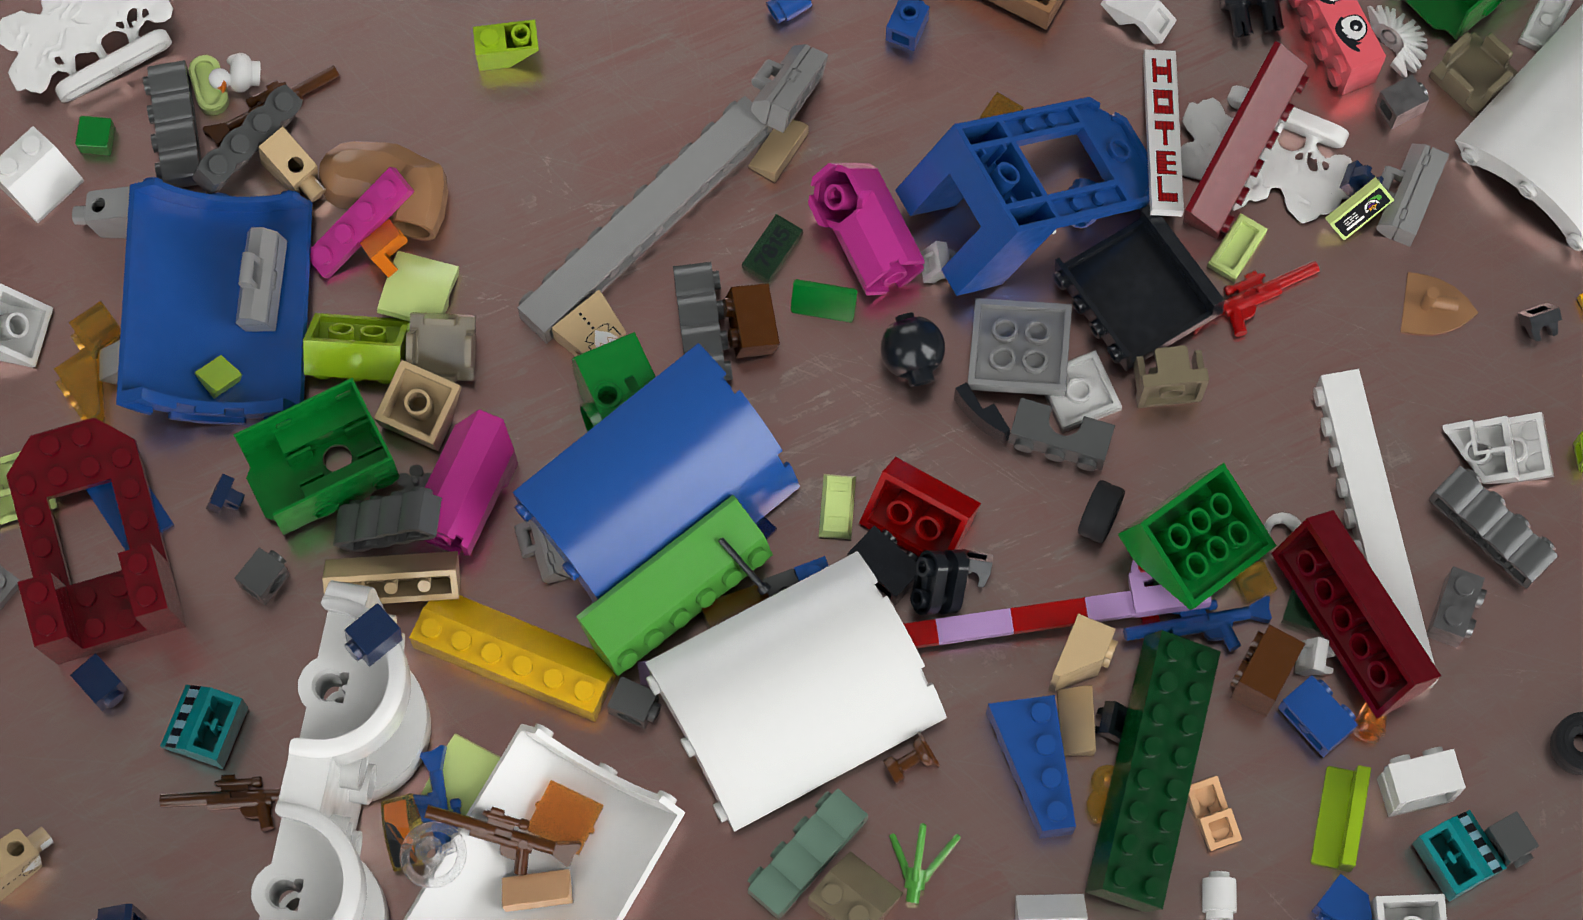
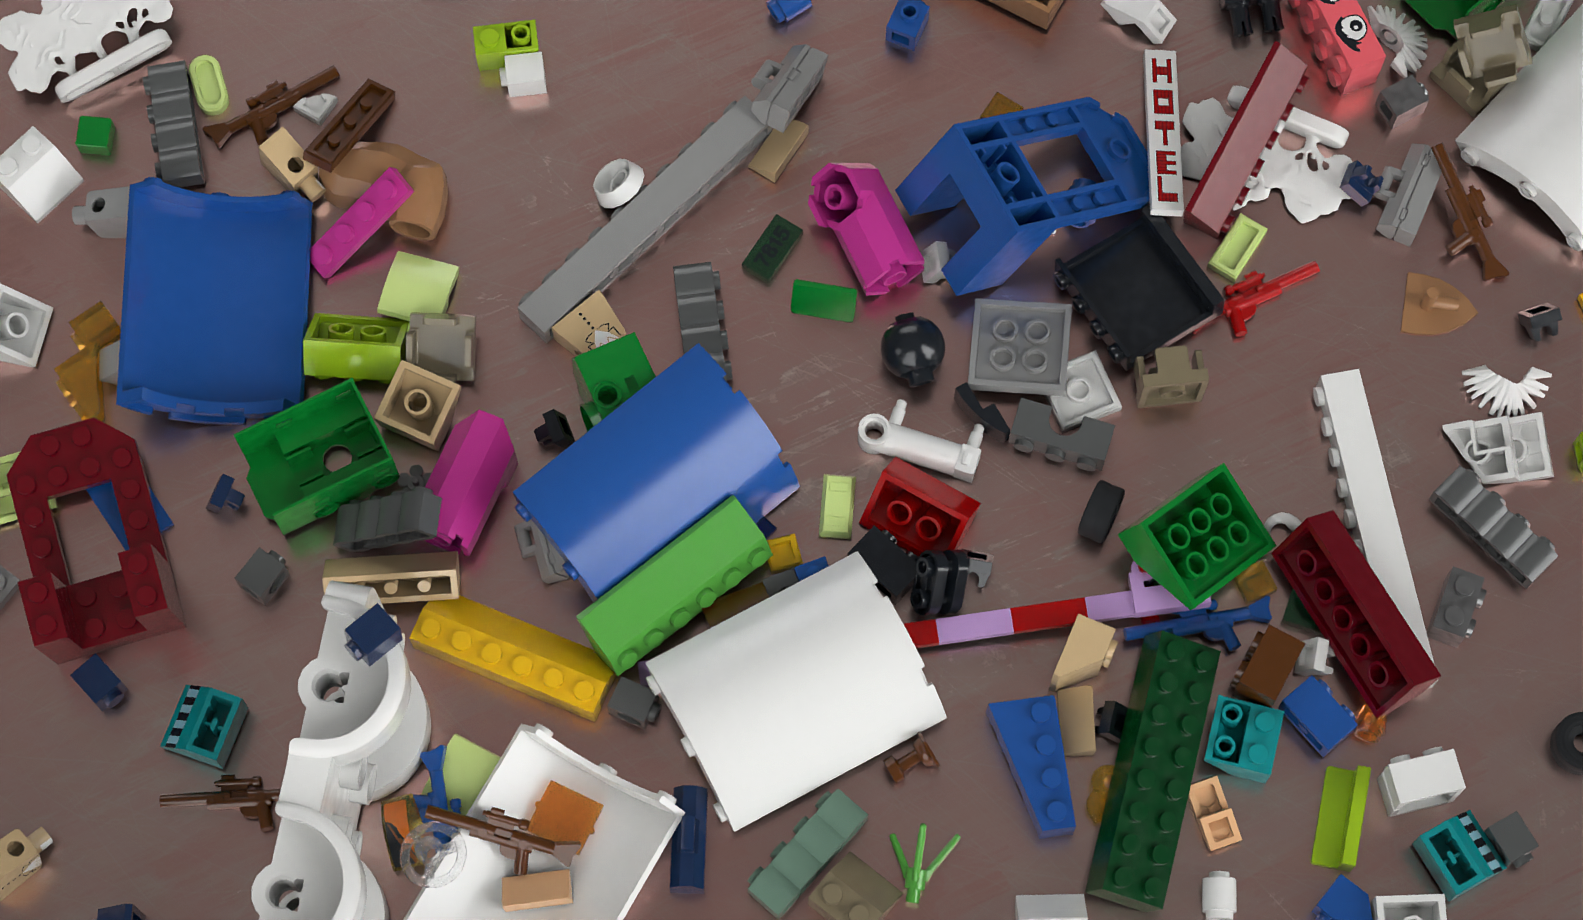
dark grey brick [192,85,303,194] -> none
lime slope [194,355,242,399] -> none
white animal [209,53,261,93] -> none
light grey piece [235,227,287,332] -> none
orange panel [360,219,408,278] -> none
black piece [718,537,771,596] -> none
reddish brown brick [722,283,780,358] -> none
tile [1325,177,1394,240] -> none
none -> white tile [293,93,338,126]
none -> reddish brown tile [303,78,396,173]
none -> white brick [499,51,547,97]
none -> black tile [534,409,575,449]
none -> white hat [593,159,644,208]
none -> dark blue piece [670,785,708,894]
none -> yellow tile [767,533,803,575]
none -> white piece [858,399,984,483]
none -> teal slope [1204,695,1285,784]
none -> reddish brown piece [1431,142,1510,281]
none -> dark tan panel [1454,4,1533,88]
none -> white hair [1462,365,1552,417]

